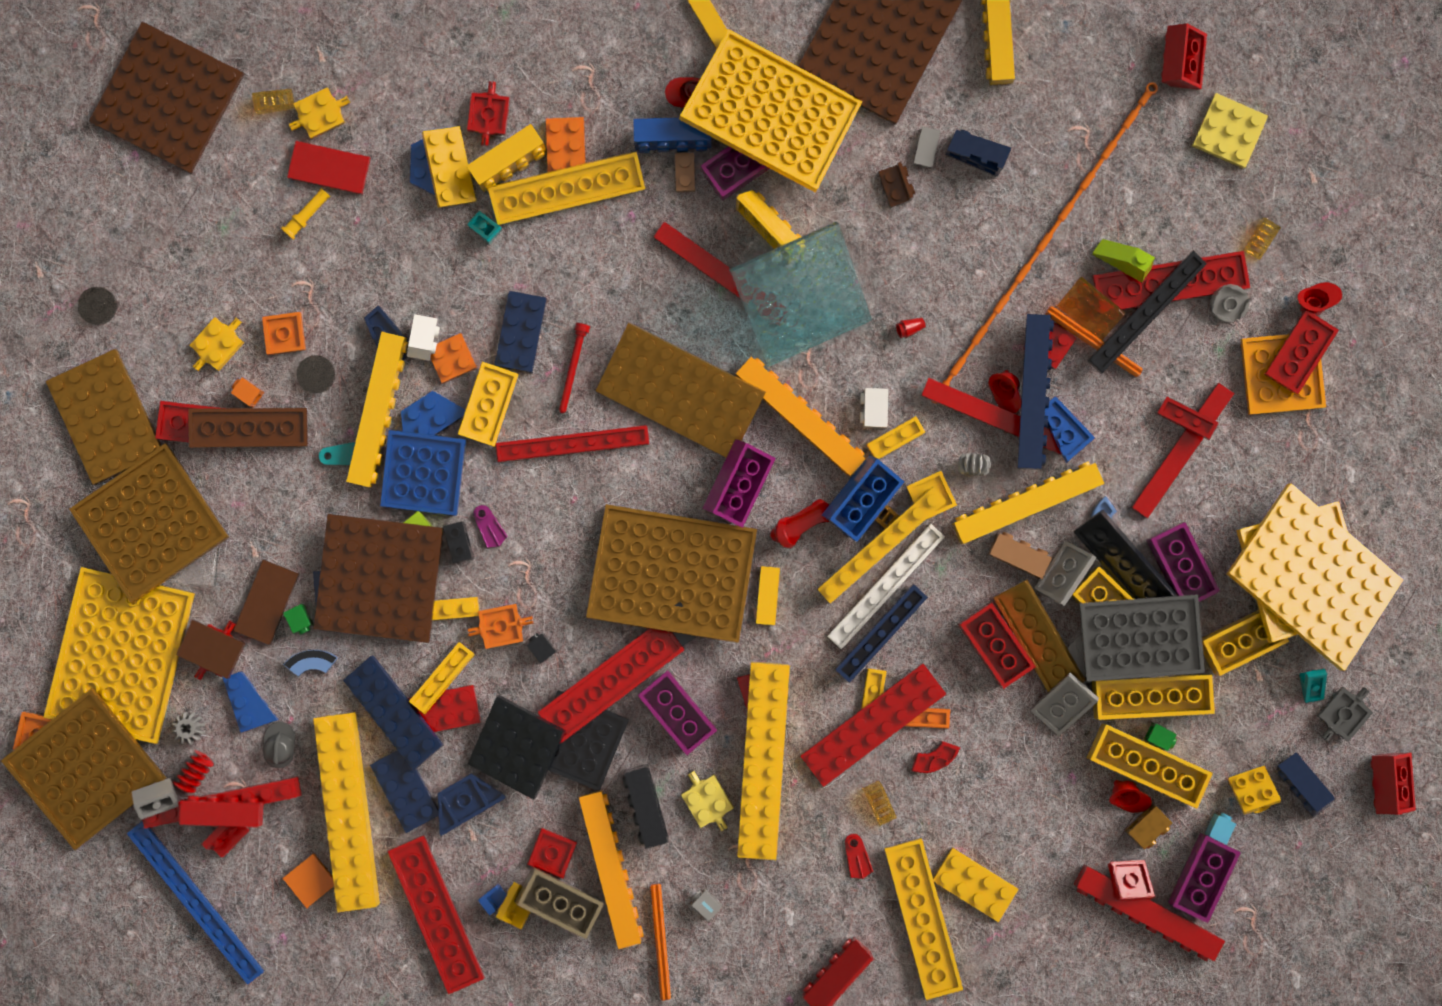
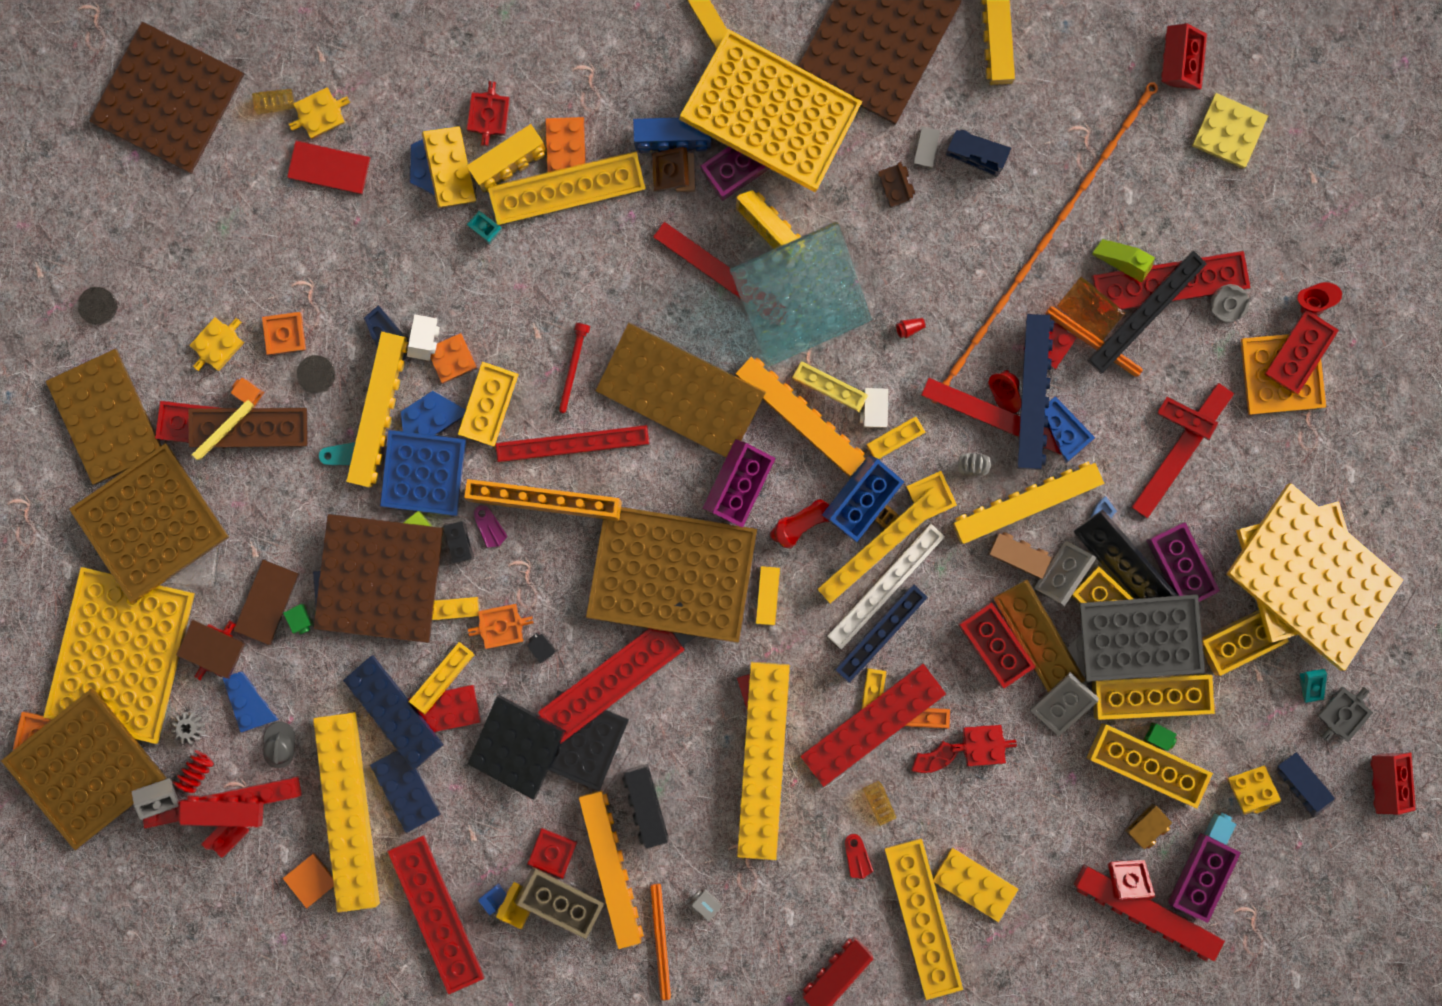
blue plate [127,821,264,985] -> none
yellow pin [281,188,330,240] -> none
tile [283,650,338,677] -> none
dark blue wing [437,773,506,836] -> none
dark blue plate [495,291,547,373] -> none
magenta brick [638,670,717,755] -> none
red piece [665,77,700,107] -> none
light yellow plate [681,771,734,831] -> none
red piece [1109,780,1152,813] -> none
clear yellow slope [1243,217,1281,260] -> none
none -> light yellow tile [192,400,254,460]
none -> light orange brick [464,479,622,521]
none -> reddish brown plate [652,147,689,192]
none -> light yellow tile [792,361,868,412]
none -> red plate [951,725,1017,767]

